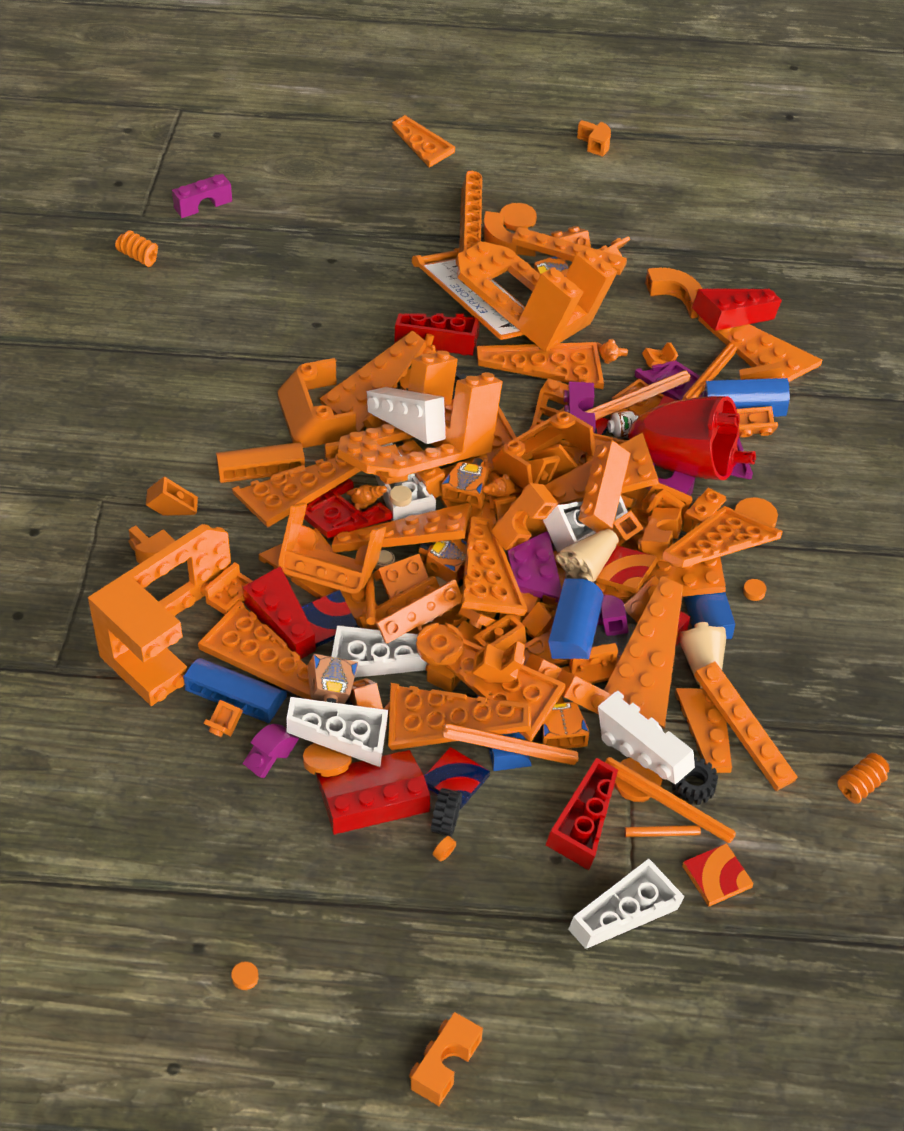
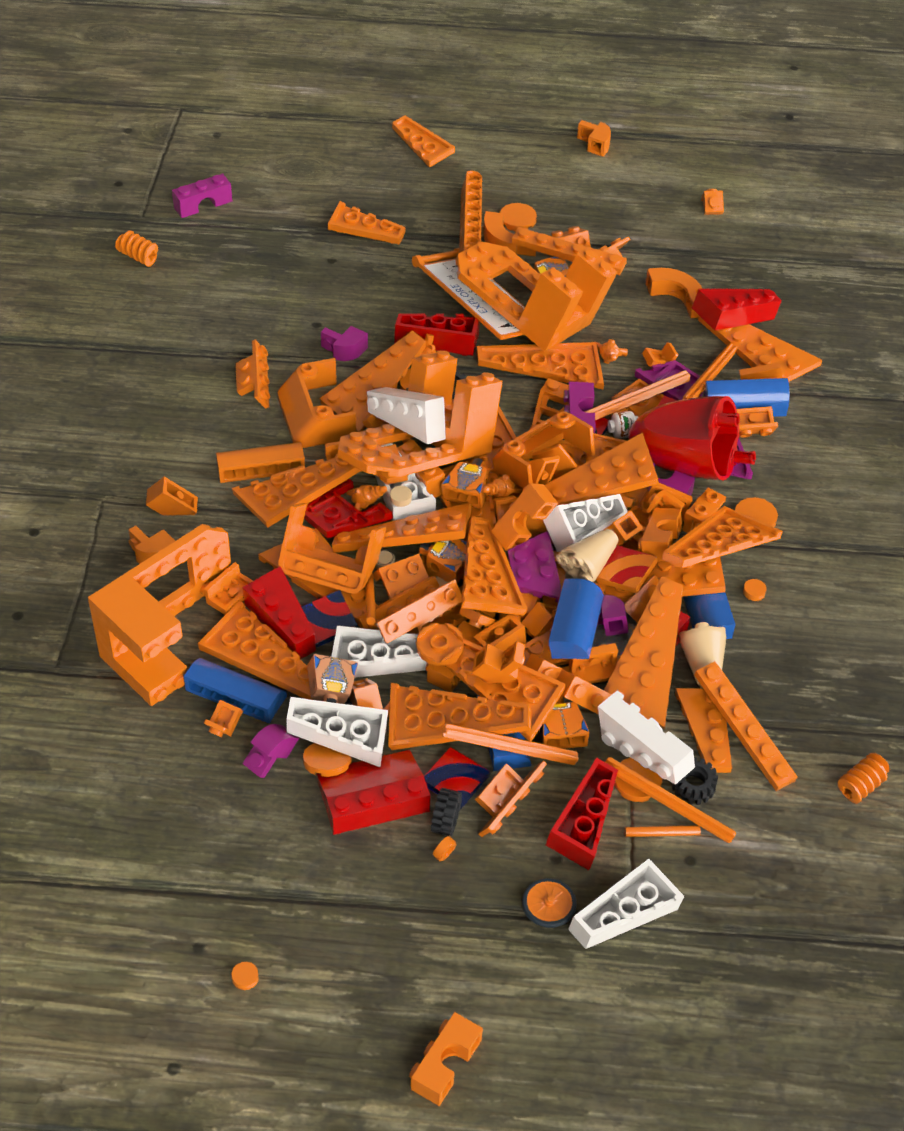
brick [578,440,630,533] -> none
tile [682,843,753,907] -> none
none -> orange bracket [236,340,270,409]
none -> magenta brick [321,326,368,361]
none -> orange wing [328,201,405,245]
none -> orange bracket [475,760,547,837]
none -> orange wheel [522,878,577,928]
none -> orange bracket [701,189,724,215]

